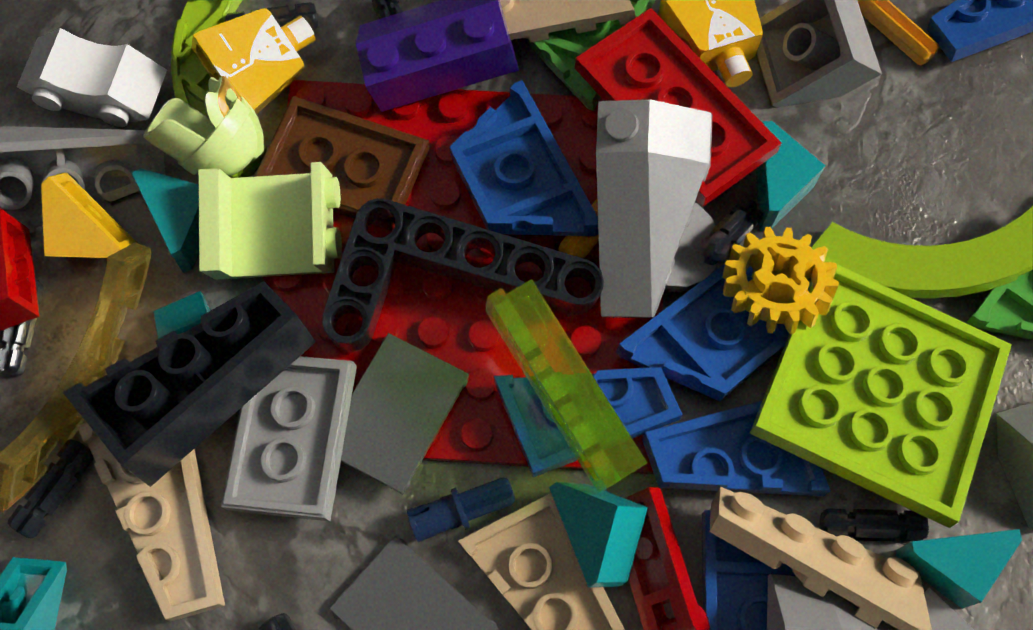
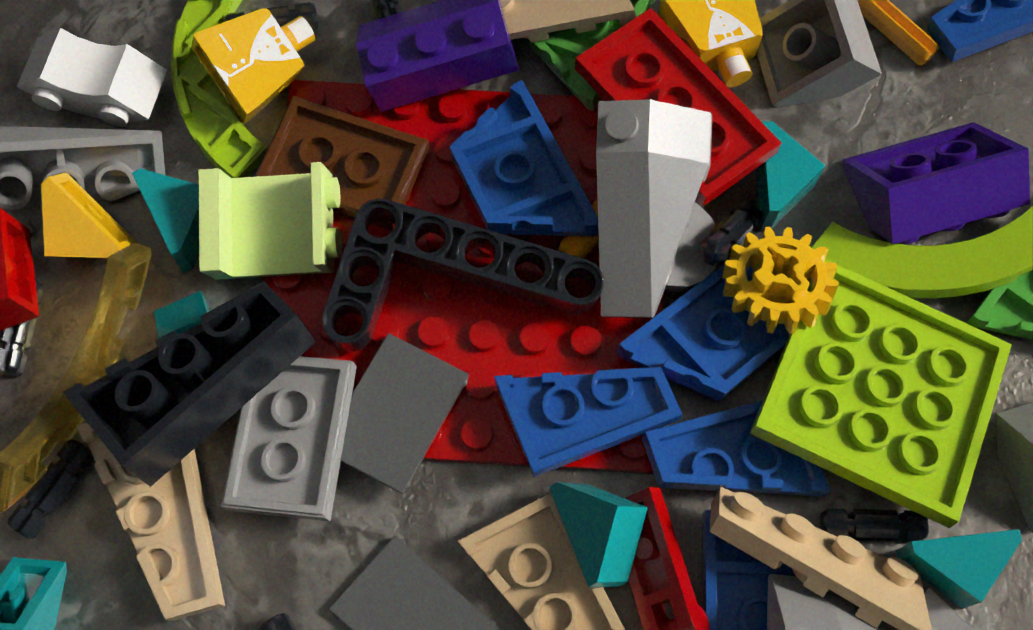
yellowish green helmet [143,76,264,176] -> none
dark blue axle [407,477,515,543] -> none
clear neon green fence [485,279,647,493] -> none
none -> dark purple slope [842,122,1030,244]

